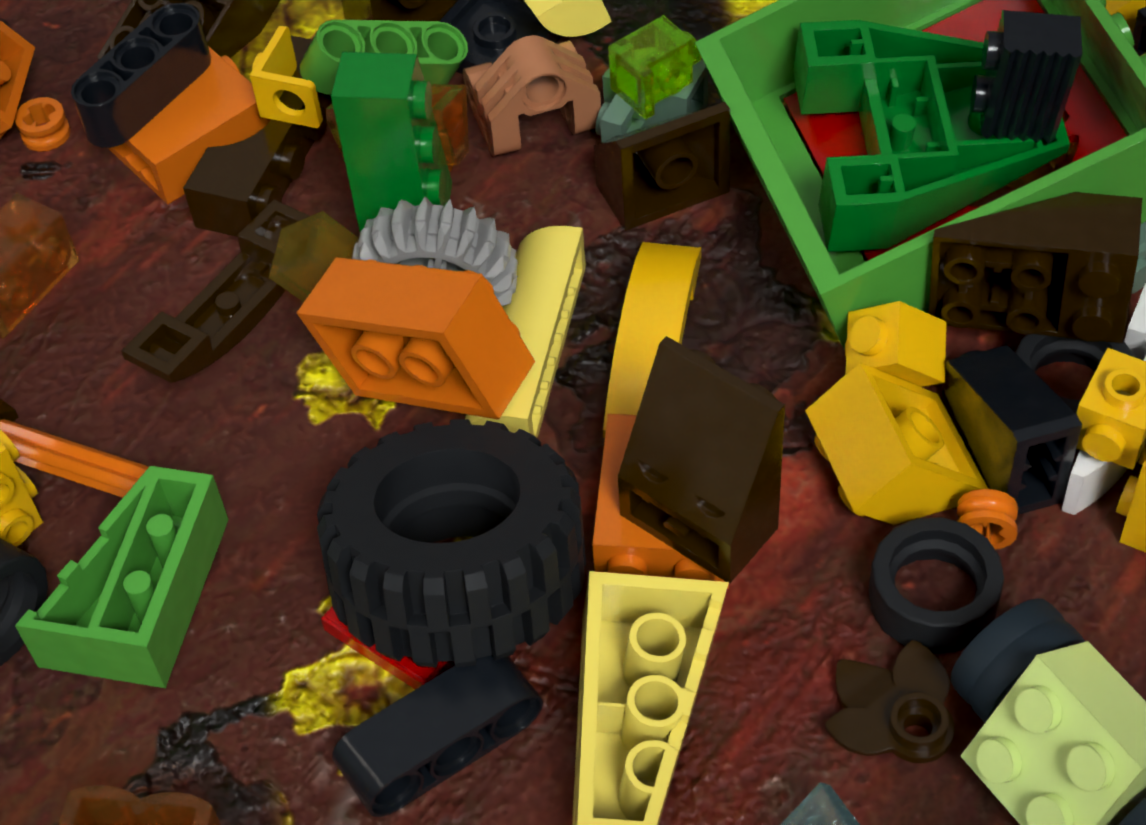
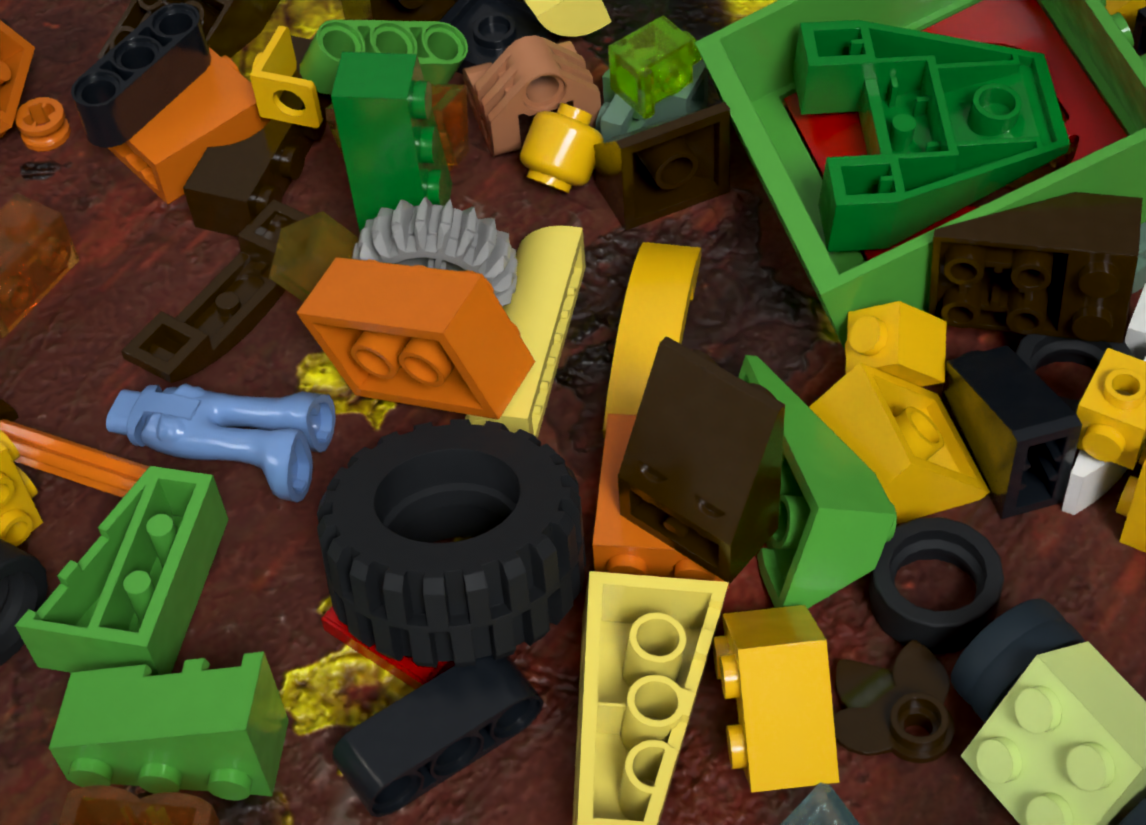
orange bush [957,489,1018,550] -> none
black brick [970,10,1082,144] -> none
none -> bright green wedge [49,651,289,801]
none -> medium blue piece [106,383,336,502]
none -> yellow head [519,103,604,193]
none -> yellow brick [712,605,839,793]
none -> bright green wedge [738,355,897,609]

